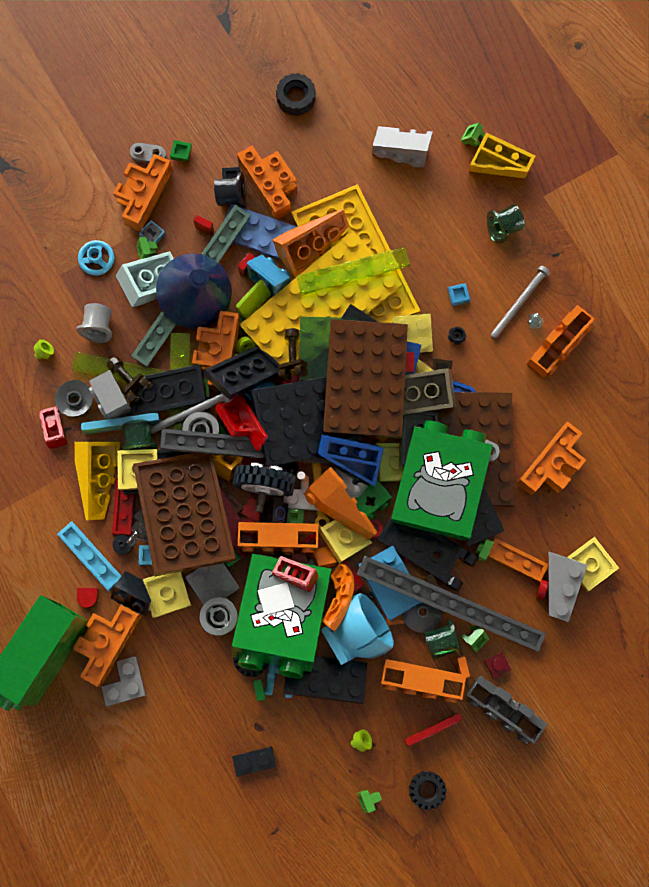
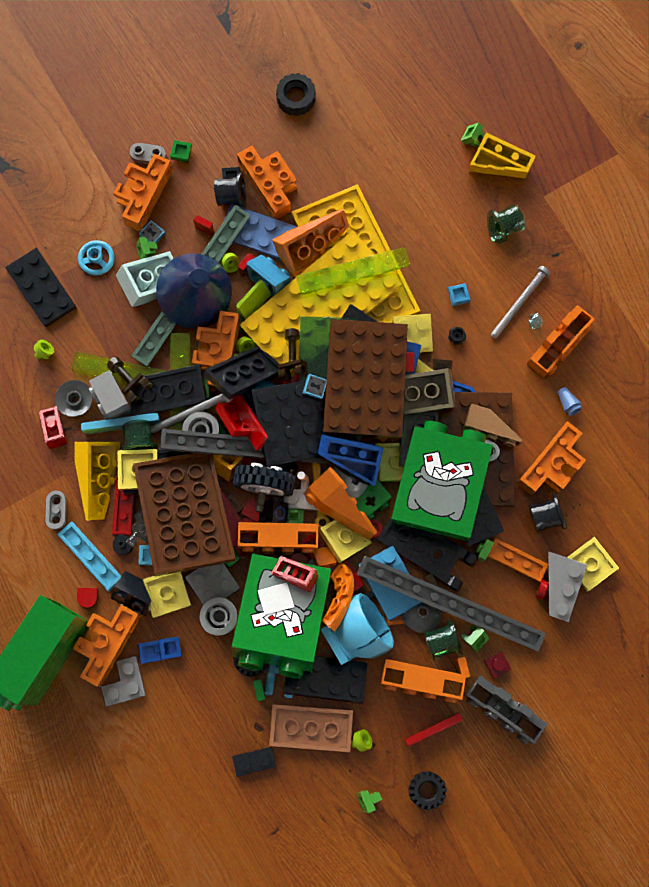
light grey piece [76,303,112,343] -> none
wedge [372,126,433,168] -> none
none -> black plate [5,247,77,328]
none -> light grey plate [45,491,67,530]
none -> blue slope [137,636,182,664]
none -> lime tile [220,253,240,273]
none -> nougat plate [269,704,353,752]
none -> tile [303,374,327,399]
none -> medium nougat slope [463,404,522,447]
none -> black piece [529,493,567,533]
none -> medium blue cone [557,387,582,416]

